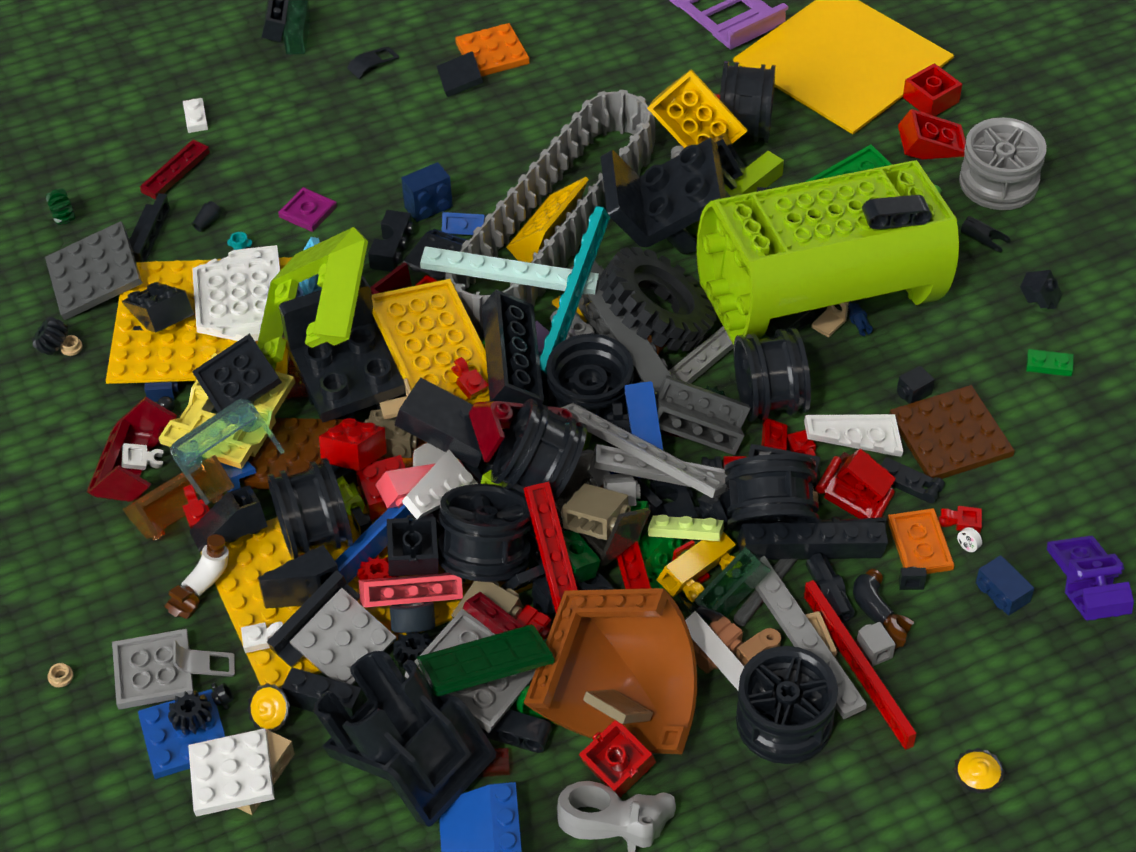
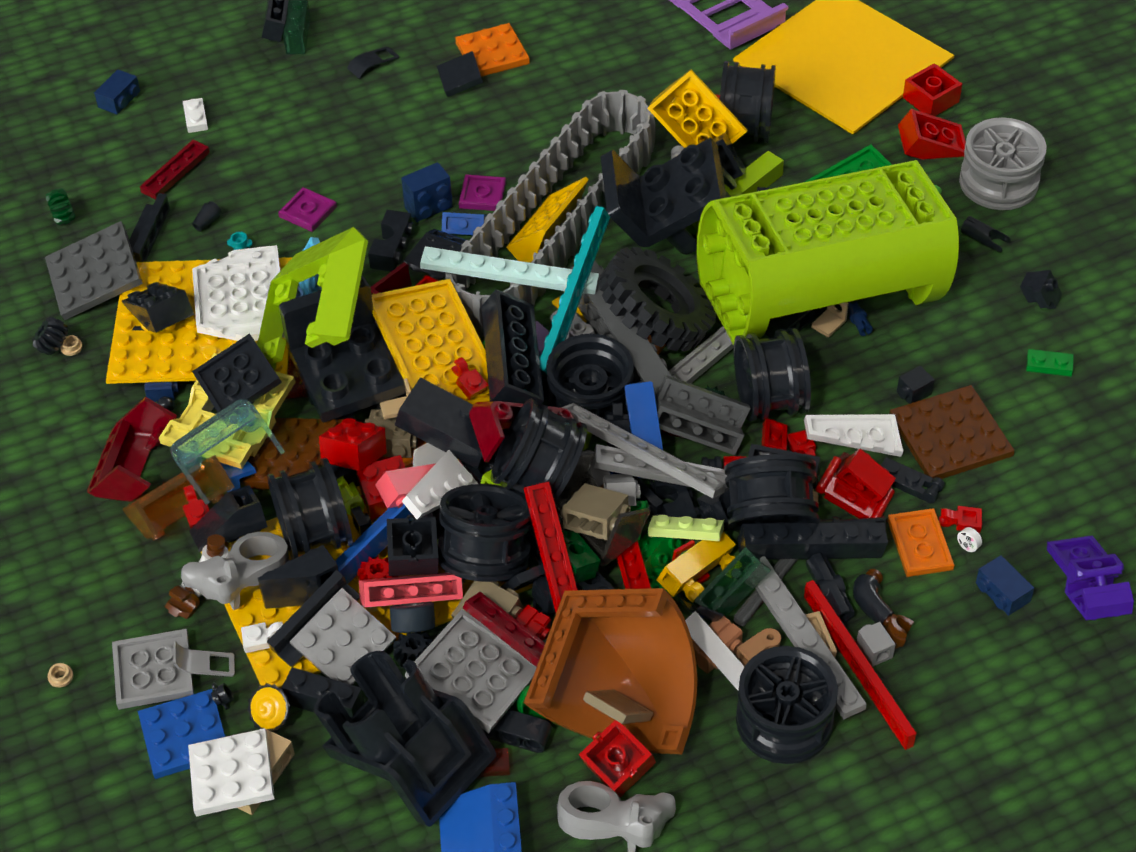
white plate [122,443,163,470] -> none
black gear [168,690,212,735] -> none
dark green piece [417,624,555,696] -> none
black beam [862,195,932,229] -> none
black plate [899,567,927,590] -> none
yellow piece [953,748,1005,794] -> none
none -> dark blue brick [94,69,140,114]
none -> light grey animal [181,532,289,610]
none -> magenta tile [459,174,506,211]

